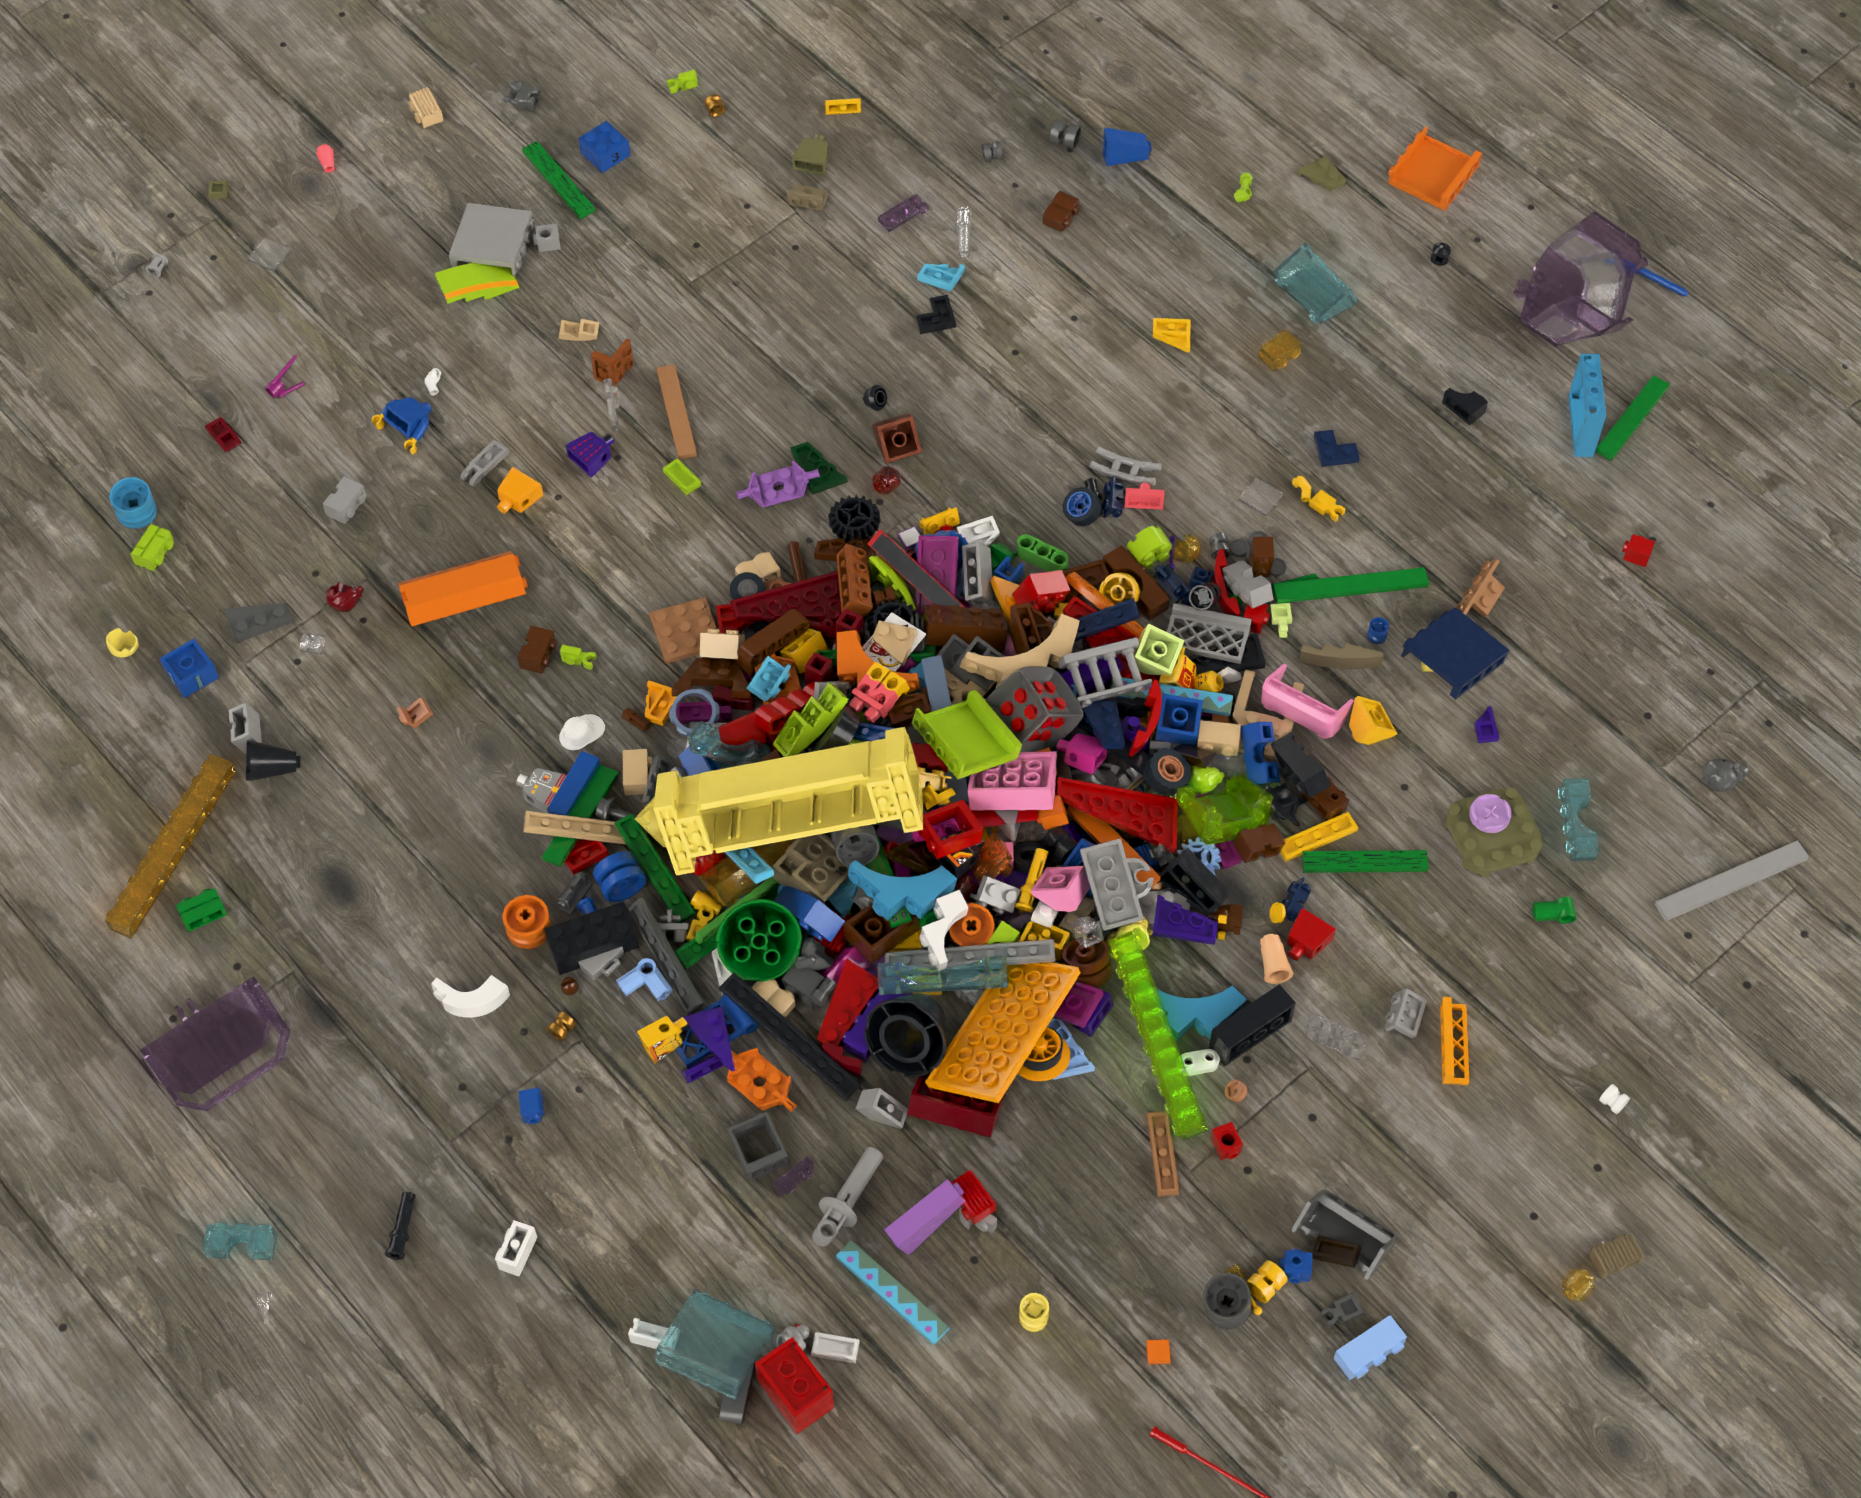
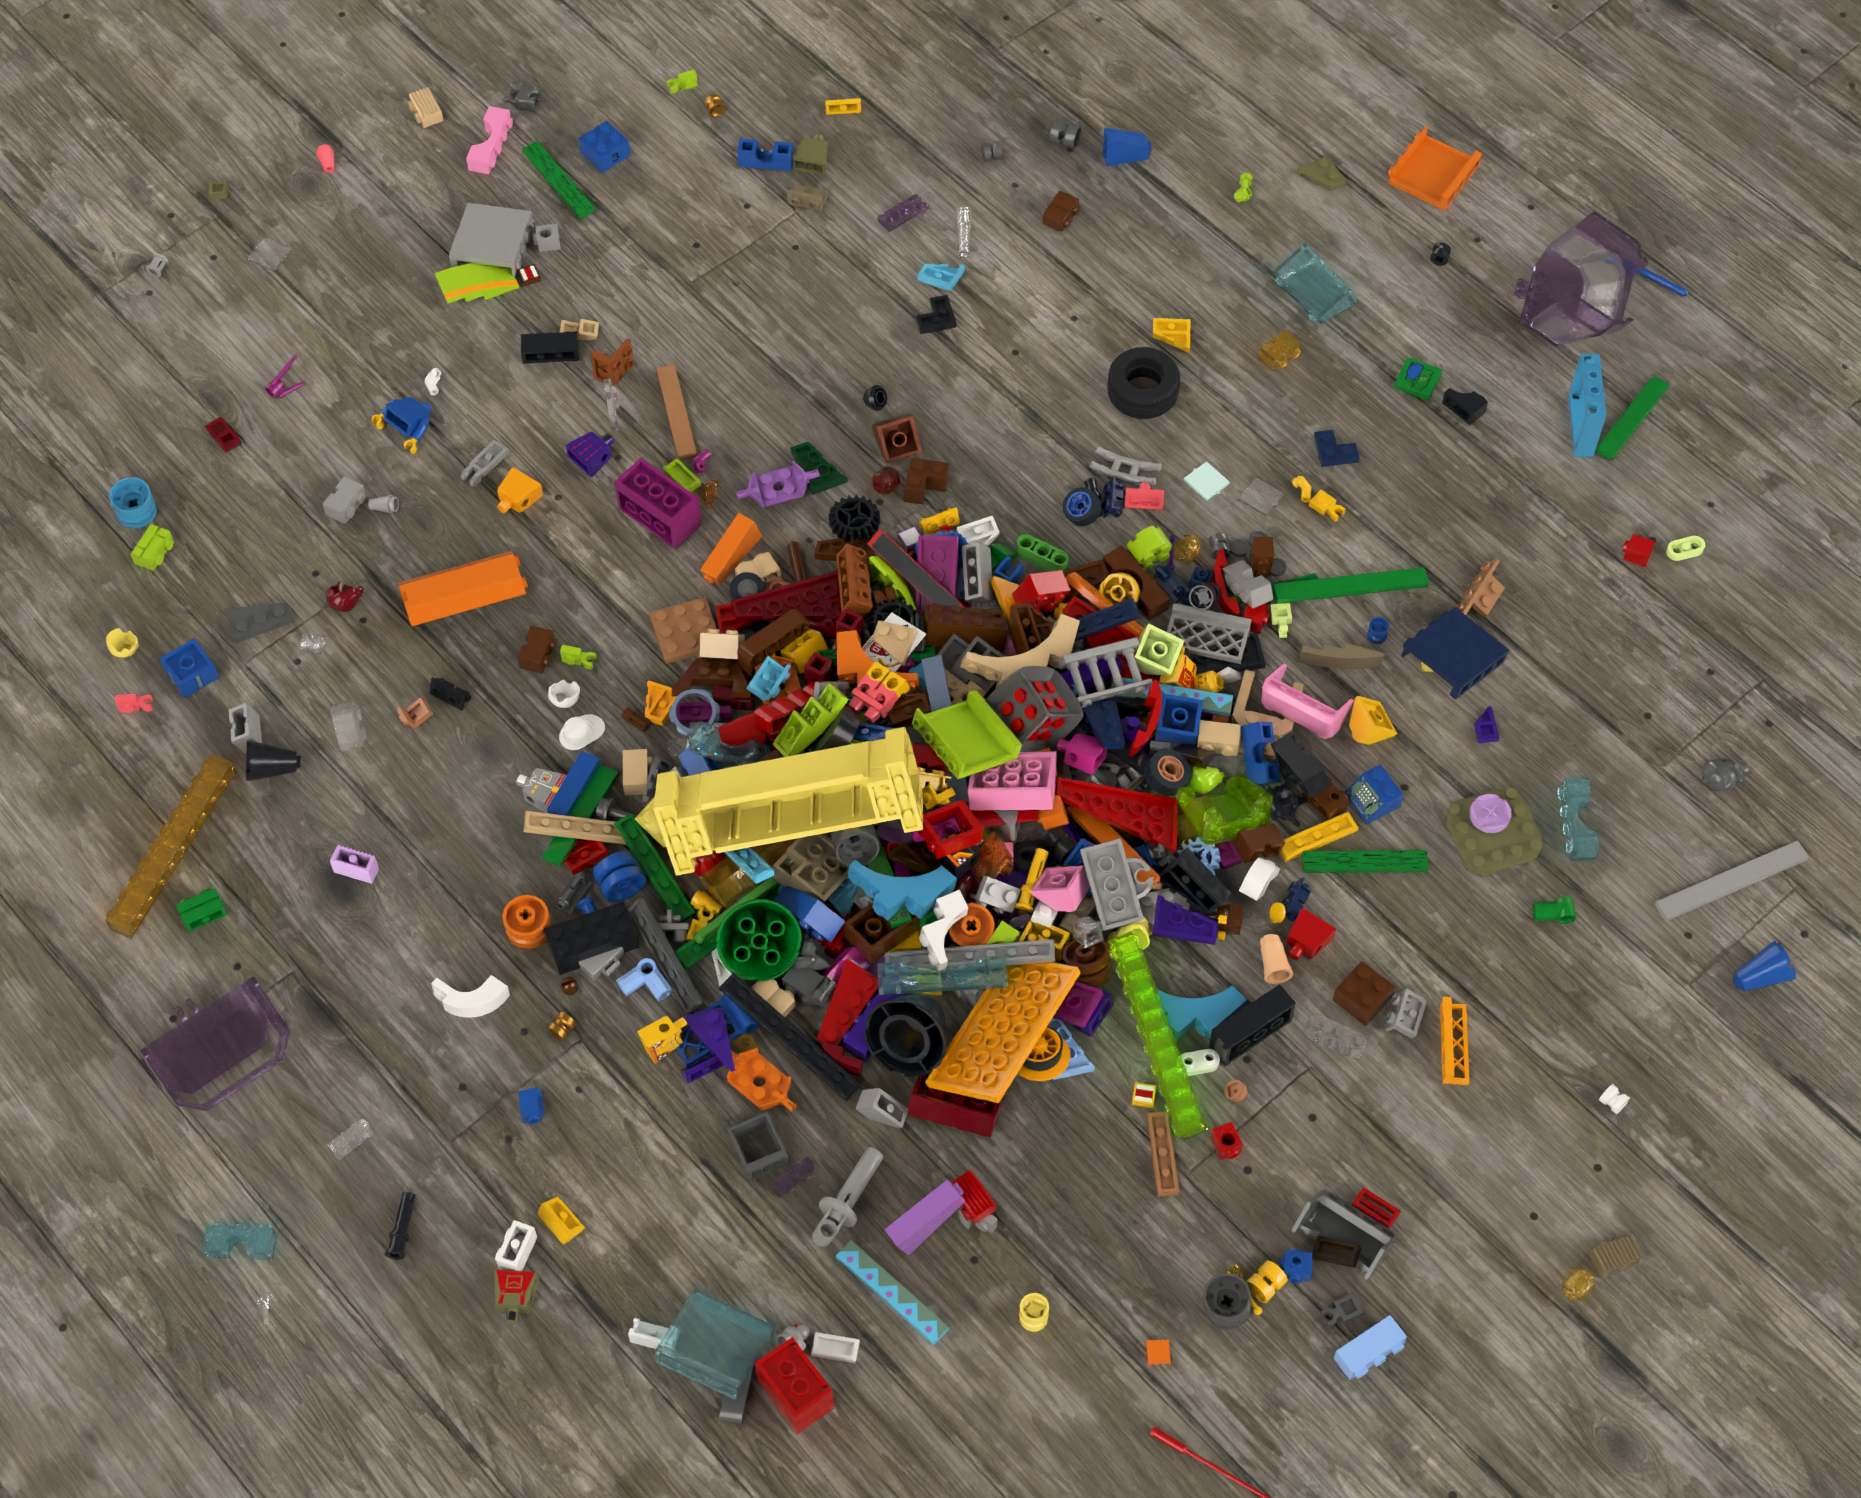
none -> coral plate [115,694,153,713]
none -> clear hinge [326,1118,374,1161]
none -> clear brick [330,699,367,752]
none -> lavender brick [330,845,379,884]
none -> light grey cone [368,495,399,514]
none -> black hinge [429,677,471,711]
none -> bright pink arch [466,106,513,174]
none -> torso [494,1270,539,1325]
none -> tile [517,264,541,286]
none -> black brick [521,331,579,364]
none -> yellow slope [537,1196,585,1244]
none -> white hair [548,679,580,708]
none -> magenta brick [614,458,702,549]
none -> magenta arm [693,449,712,474]
none -> orange slope [700,512,763,585]
none -> clear orange bar [704,479,719,508]
none -> clear yellow plate [733,1033,758,1054]
none -> blue arch [737,139,794,171]
none -> reddish brown brick [904,458,949,505]
none -> black tyre [1107,347,1180,419]
none -> tile [1132,1082,1156,1108]
none -> light aqua piece [1183,461,1230,501]
none -> white brick [1239,858,1280,901]
none -> reddish brown brick [1332,961,1395,1026]
none -> blue slope [1344,764,1403,825]
none -> red tile [1351,1187,1401,1229]
none -> green tile [1394,357,1443,401]
none -> yellowish green plate [1666,536,1705,561]
none -> blue cone [1732,941,1796,991]

